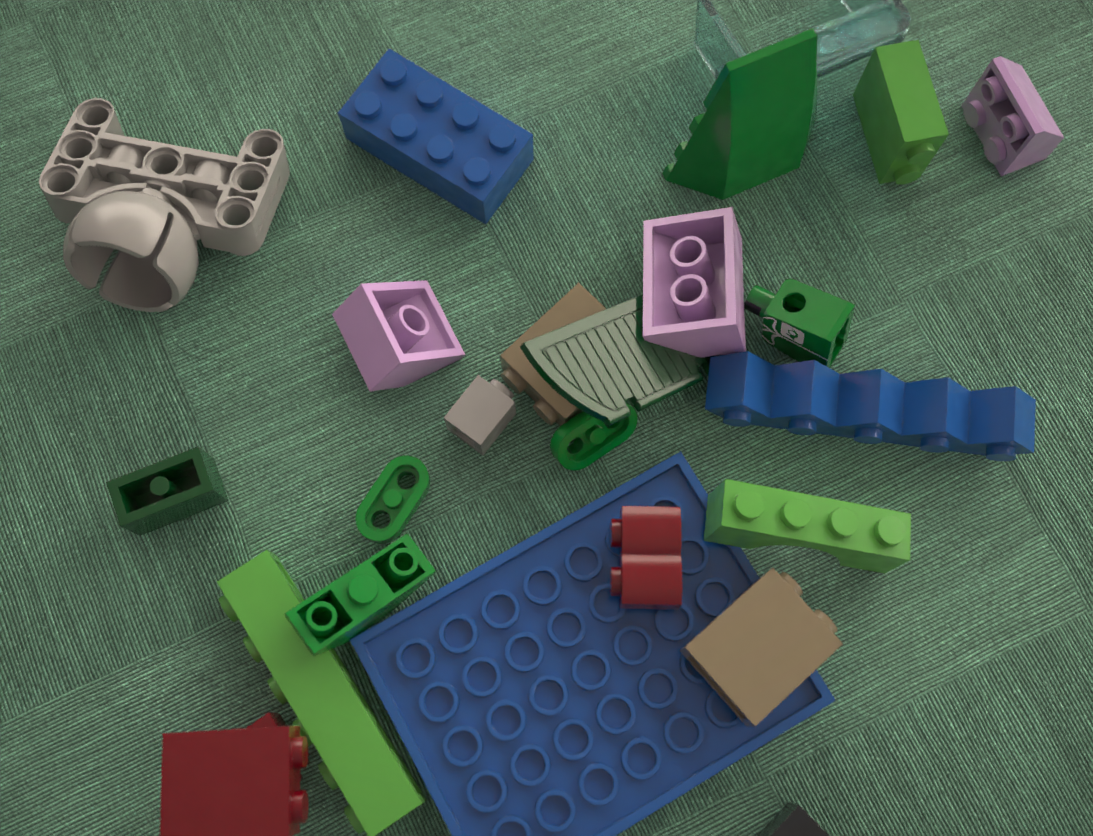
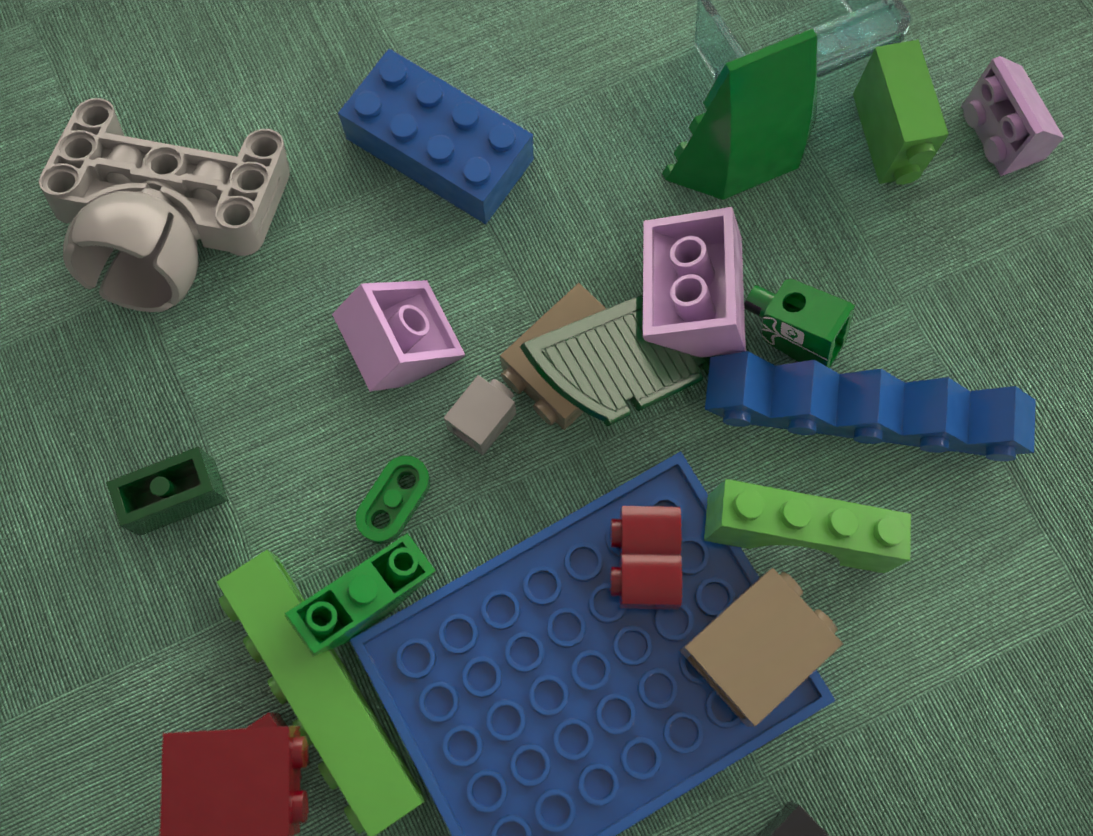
green plate [550,402,637,471] -> none

